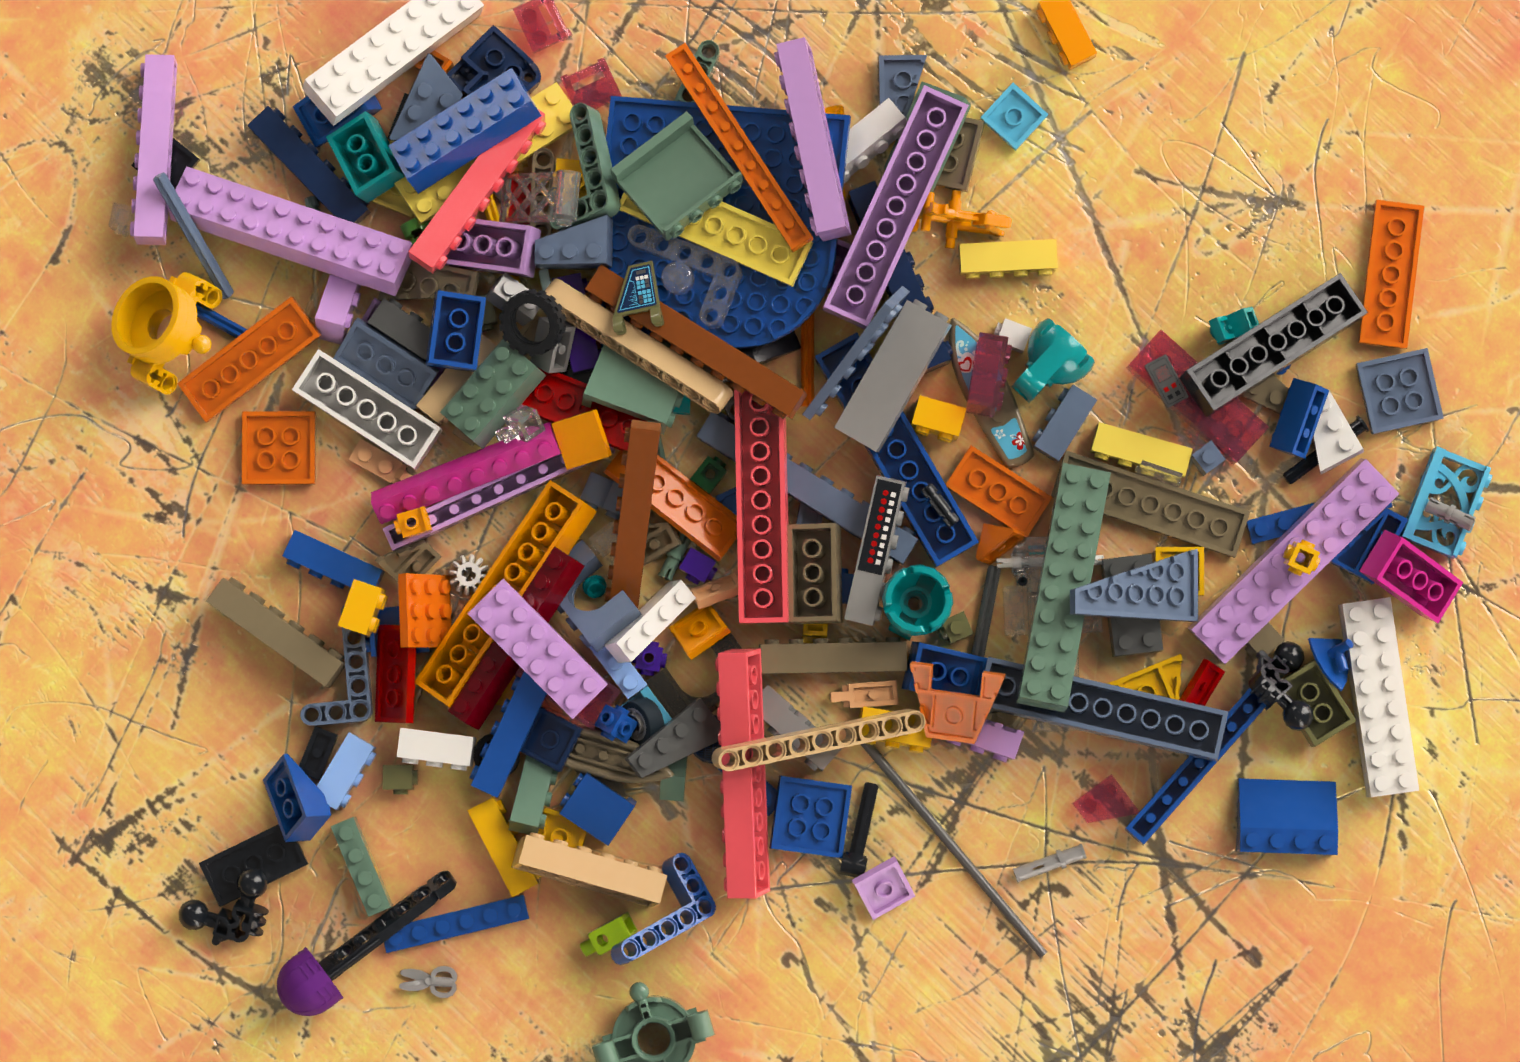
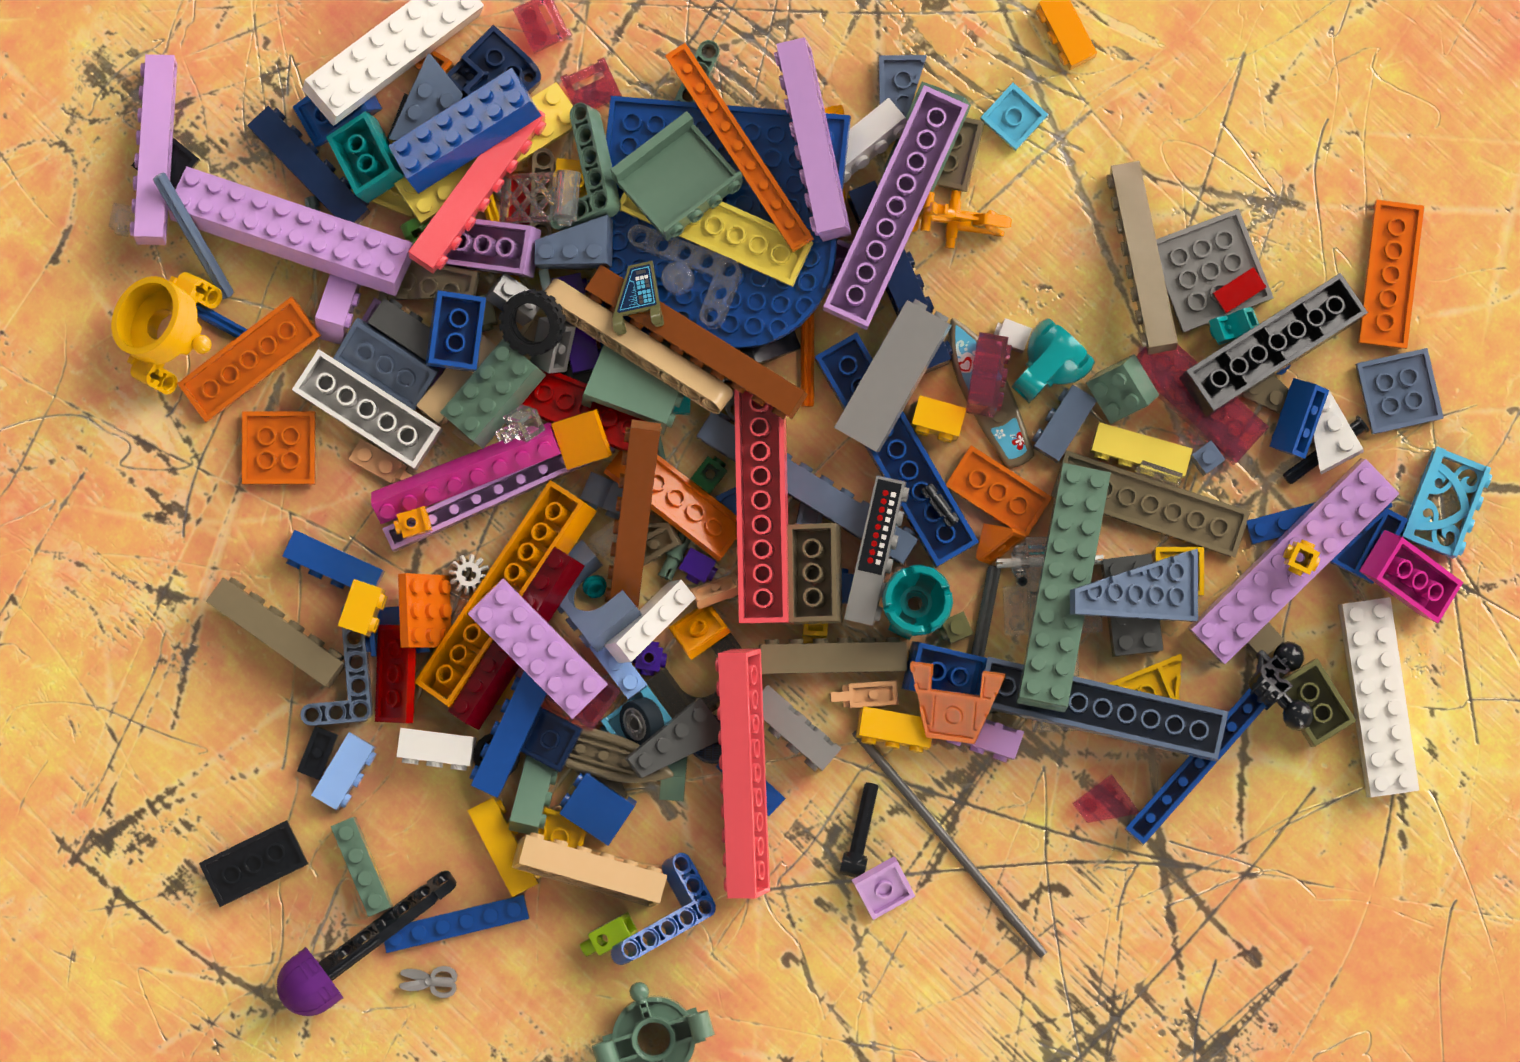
black piece [179,868,269,945] -> none
blue slope [263,754,331,842] -> none
dark tan wing [375,539,442,582] -> none
olive brick [383,765,418,794] -> none
blue brick [594,704,638,744] -> none
tan beam [712,709,926,771] -> none
blue plate [769,776,852,858] -> none
sand blue wing [802,286,910,420] -> none
light yellow brick [958,239,1058,279] -> none
light grey pin [1013,844,1087,883] -> none
dark grey tile [1144,354,1189,409] -> none
red plate [1179,658,1225,706] -> none
blue slope [1236,778,1338,855] -> none
blue shield [1308,638,1353,691] -> none
light grey pin [1425,497,1476,531] -> none
none -> sand green brick [1086,354,1159,424]
none -> brick [1107,161,1178,355]
none -> light grey plate [1156,208,1274,333]
none -> red tile [1212,267,1266,314]

